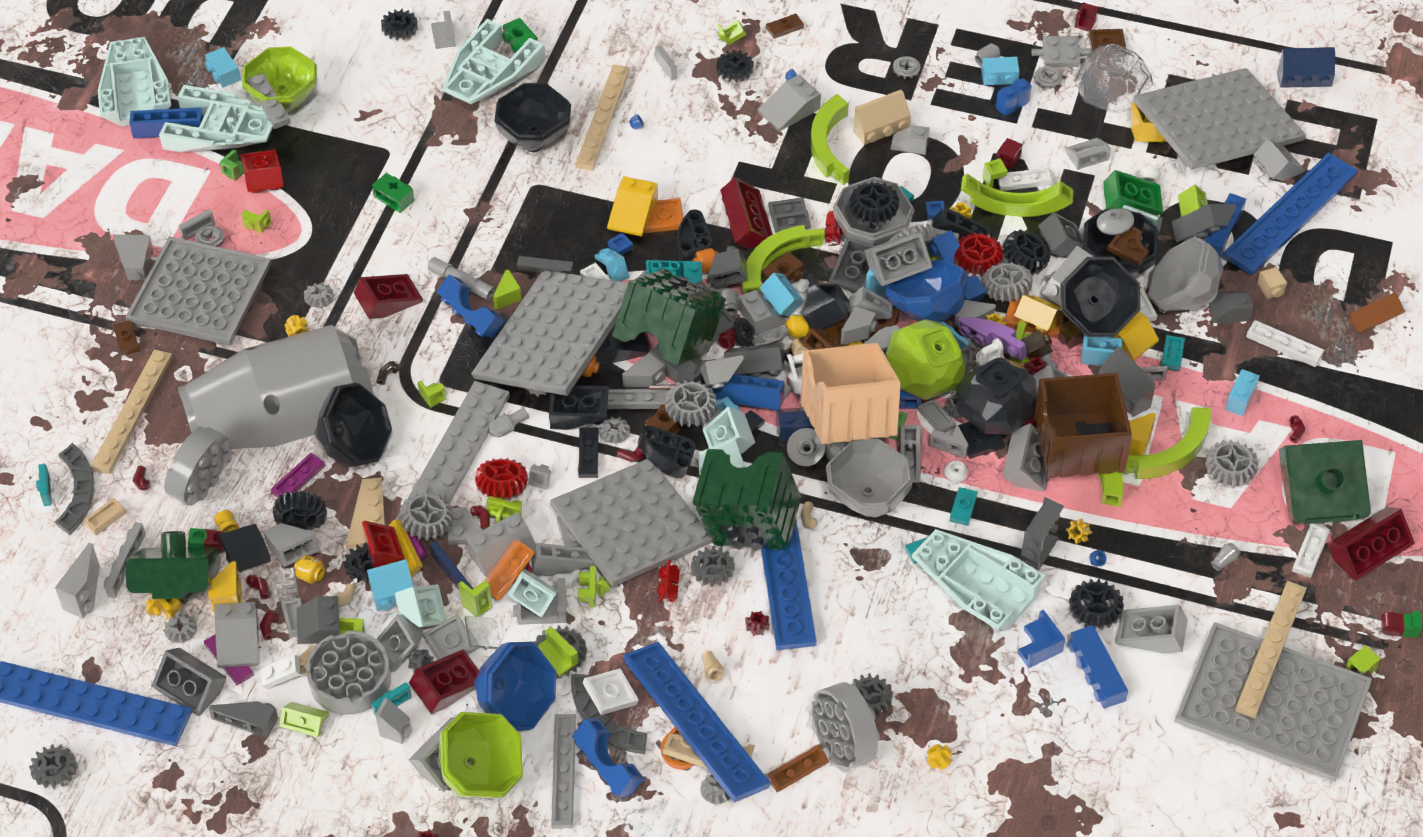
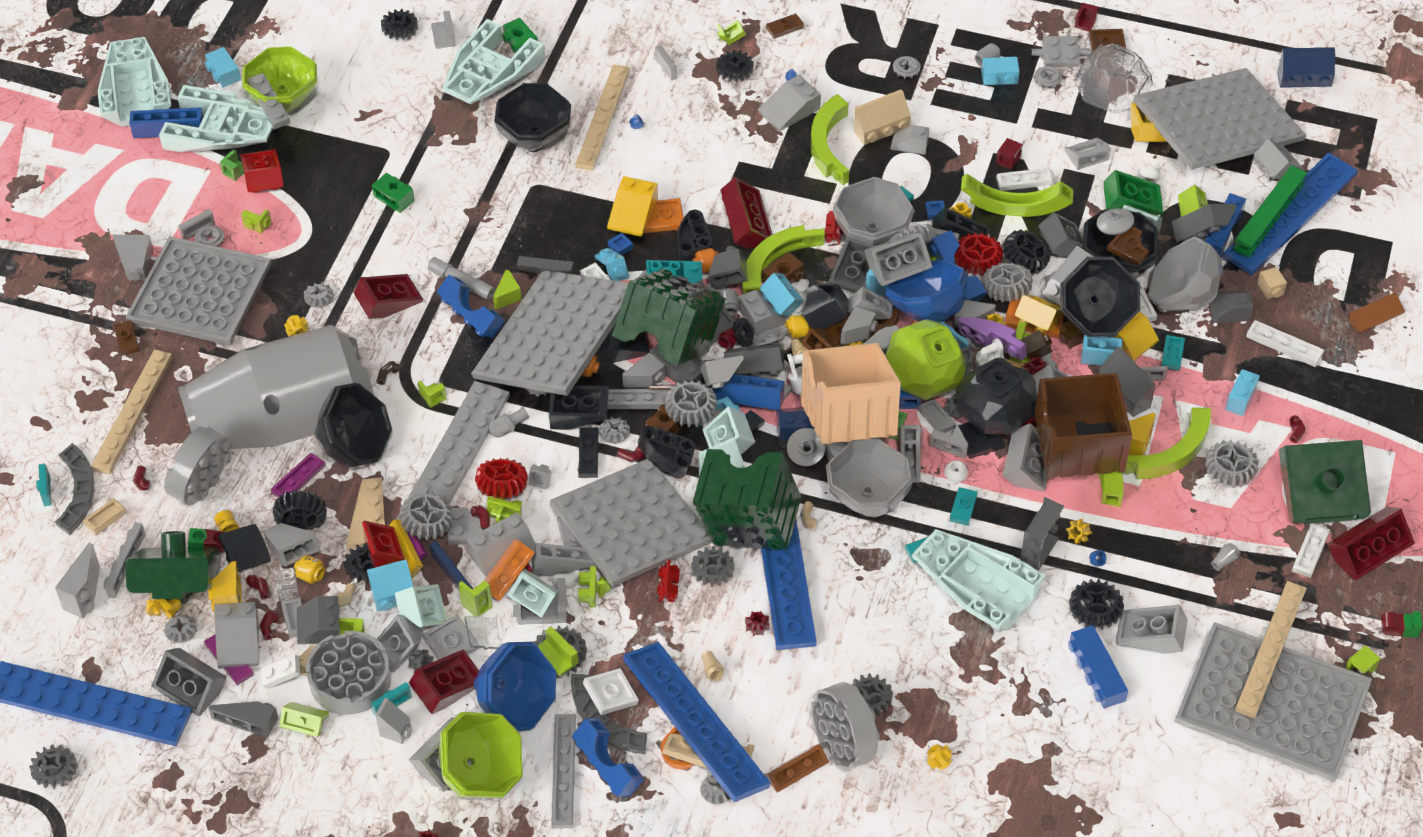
dark grey slope [768,197,811,233] -> none
black gear [850,180,899,225] -> none
lime panel [982,158,1008,188] -> none
blue brick [996,78,1032,115] -> none
blue panel [1018,609,1065,668] -> none
none -> green piece [1233,165,1307,258]

